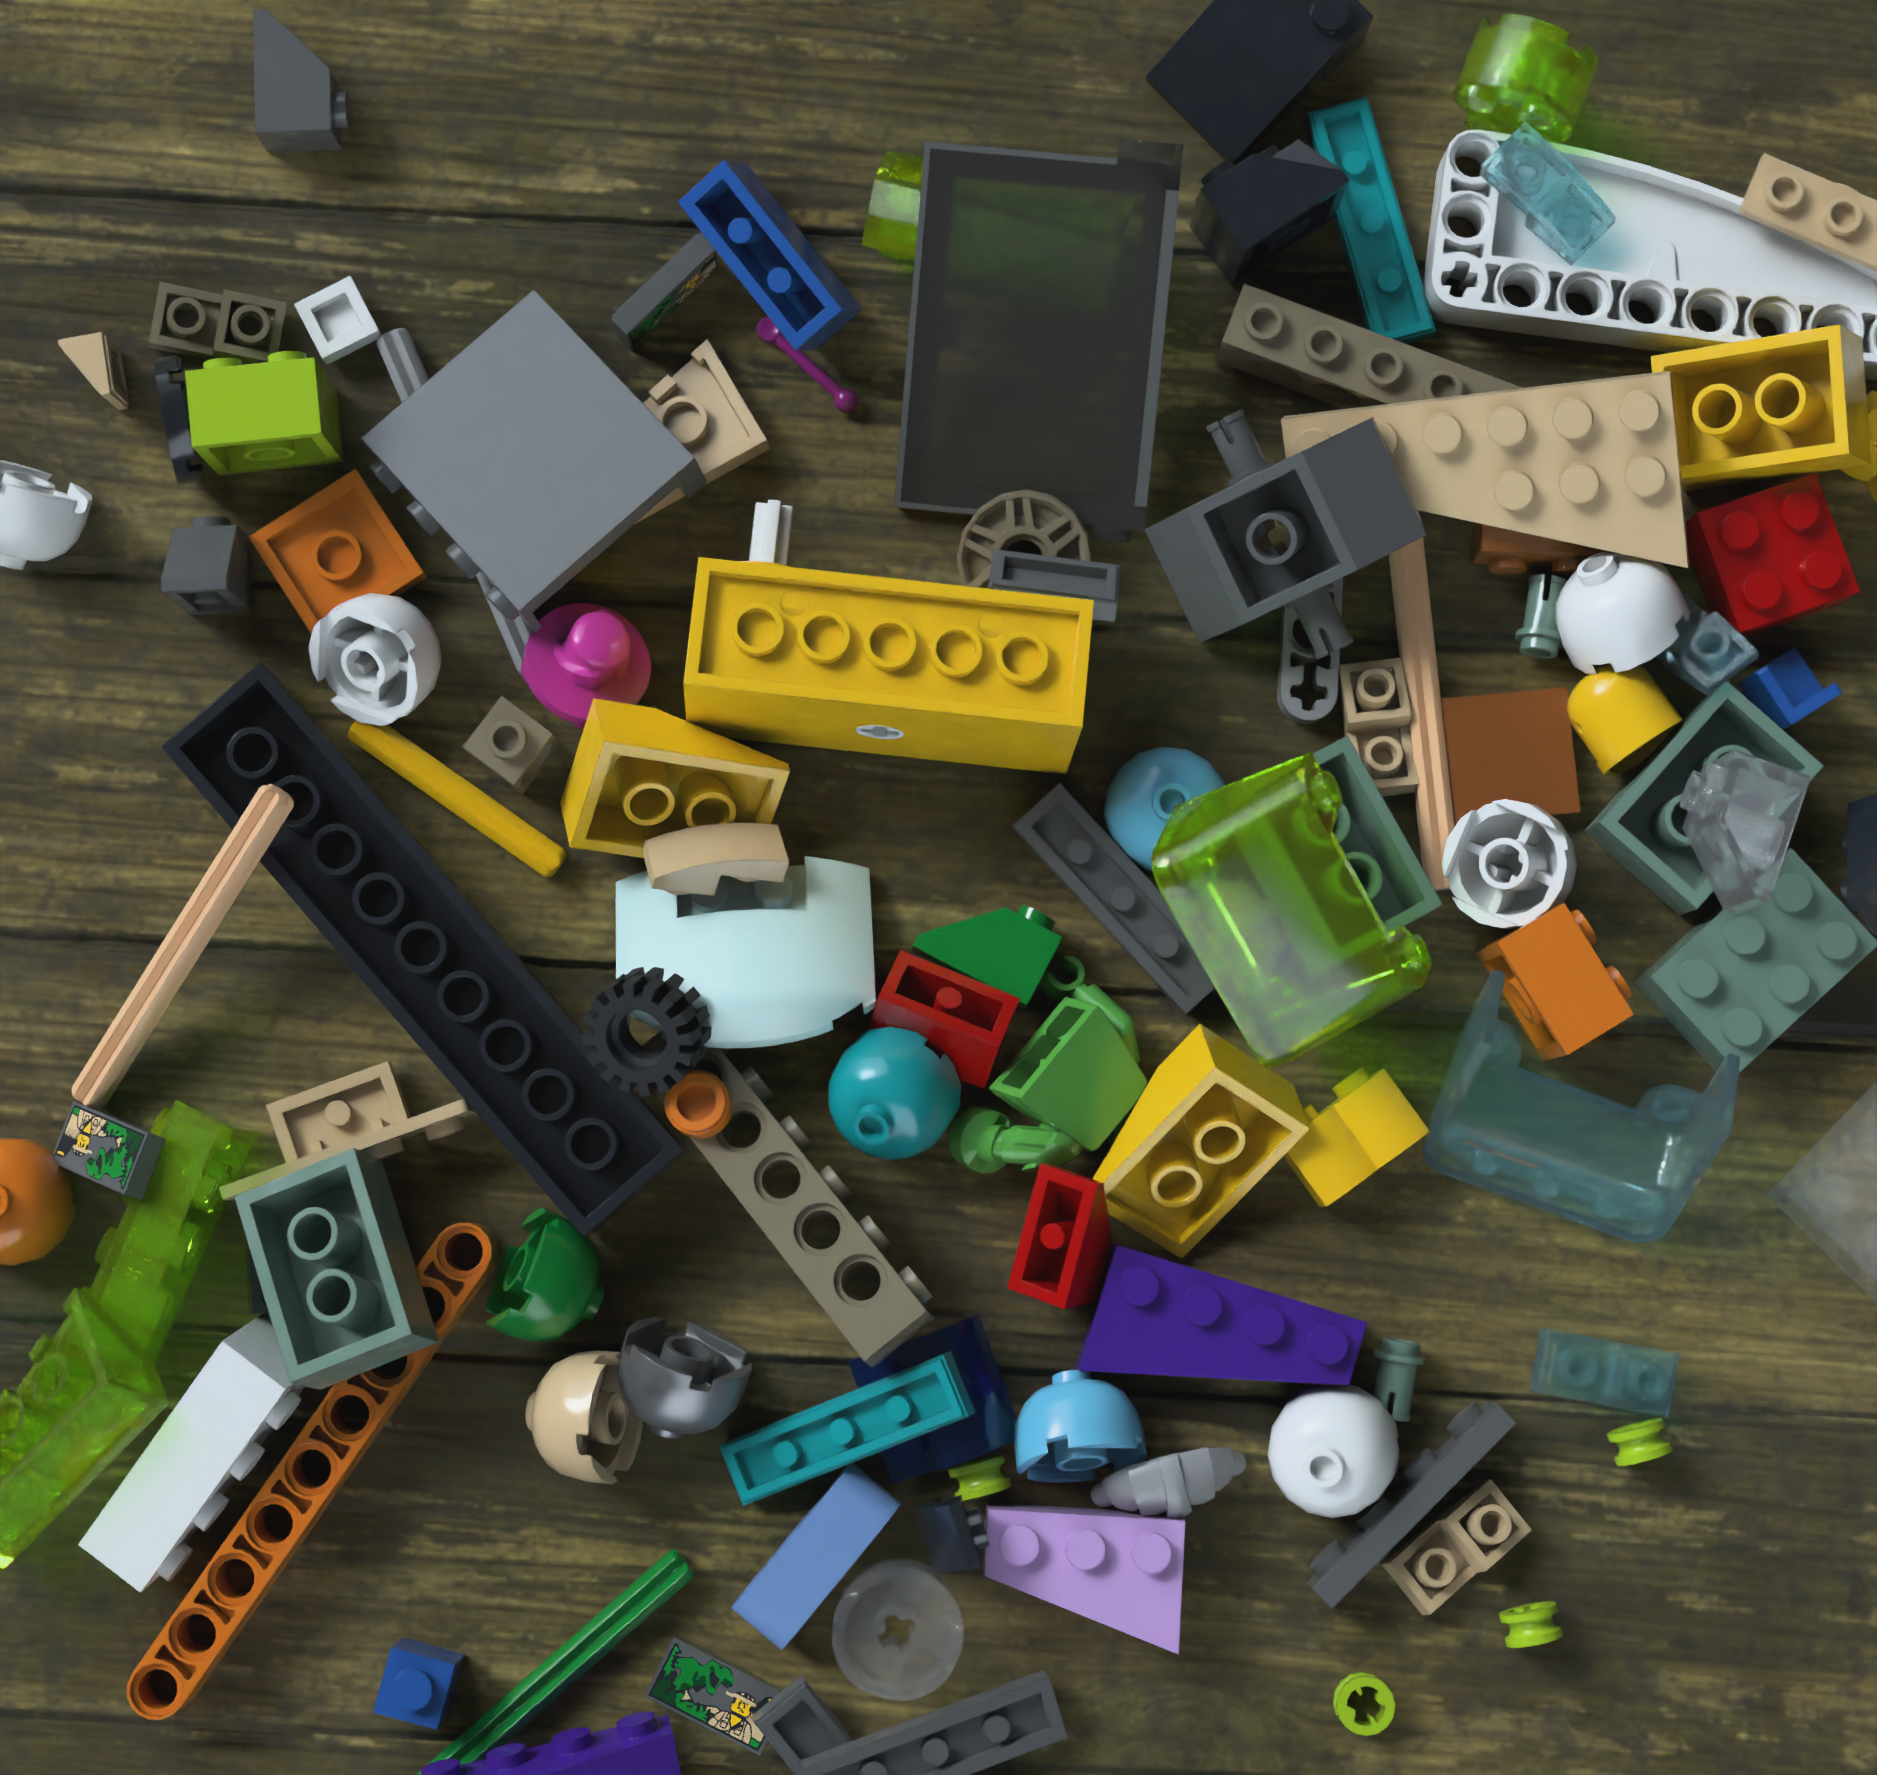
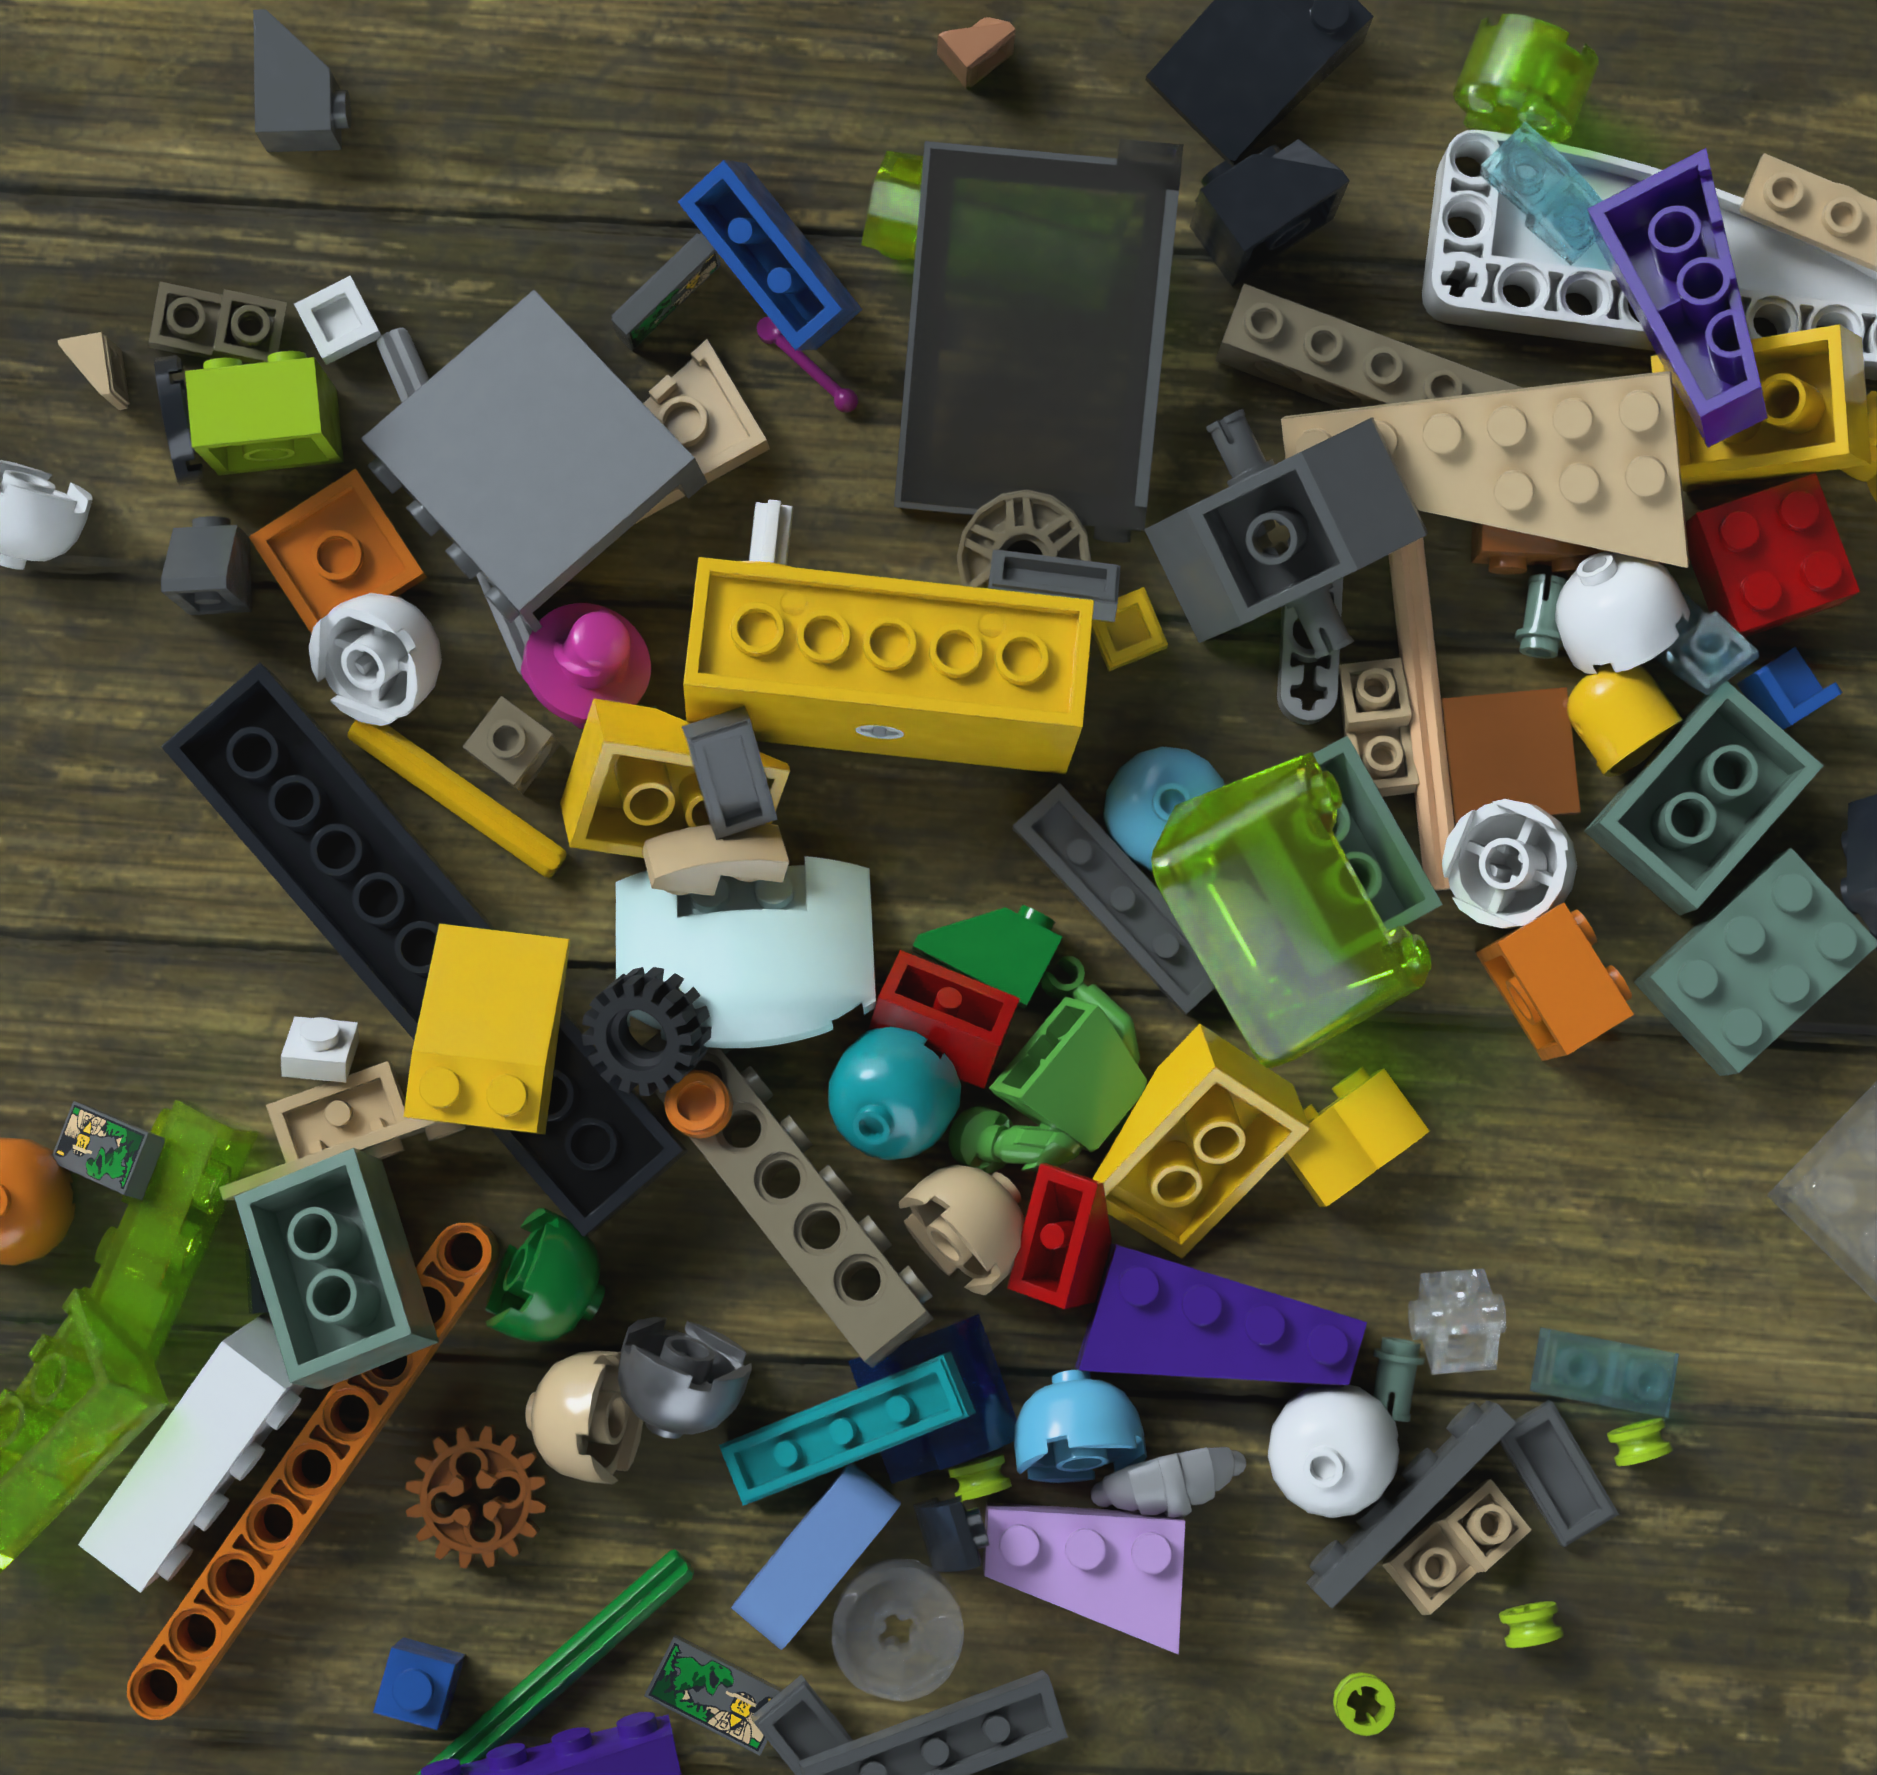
light nougat axle [72,784,294,1109] -> none
teal tile [1305,97,1436,344] -> none
clear light blue windscreen [1423,969,1740,1243] -> none
clear slope [1680,750,1811,914] -> none
none -> white plate [281,1016,359,1083]
none -> yellow slope [403,924,570,1134]
none -> dark orange gear [405,1424,549,1569]
none -> dark grey tile [682,706,777,840]
none -> tan cylinder [899,1165,1025,1295]
none -> nougat slope [937,17,1015,88]
none -> yellow tile [1091,587,1168,671]
none -> clear brick [1408,1269,1506,1375]
none -> dark grey tile [1498,1400,1619,1547]
none -> dark purple wedge [1587,148,1768,448]

